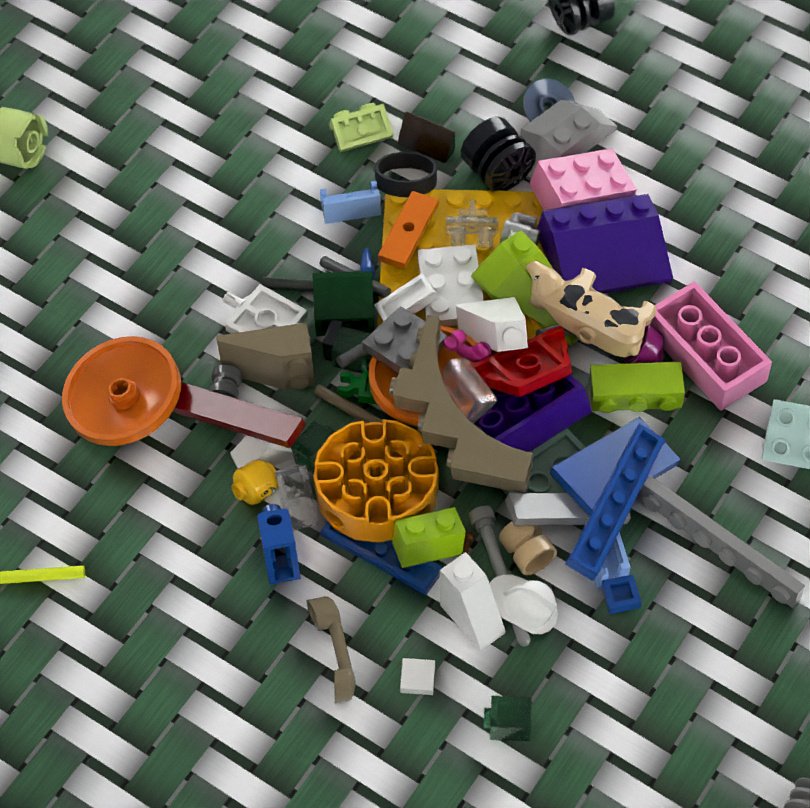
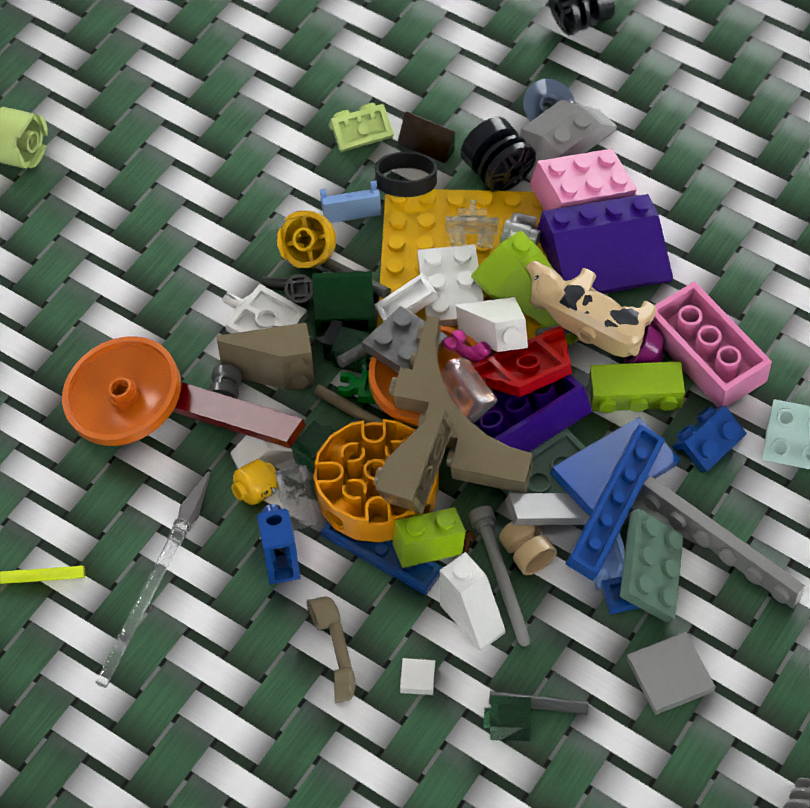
blue piece [360,248,375,279] -> none
orange tile [378,191,439,270] -> none
white piece [489,575,558,634] -> none
none -> clear piece [95,472,211,688]
none -> yellow cylinder [277,211,336,268]
none -> dark grey wheel [285,274,314,306]
none -> dark tan slope [374,408,454,514]
none -> dark grey bar [489,691,589,715]
none -> sand green plate [620,509,684,622]
none -> light grey tile [626,632,716,715]
none -> blue bracket [672,405,747,473]

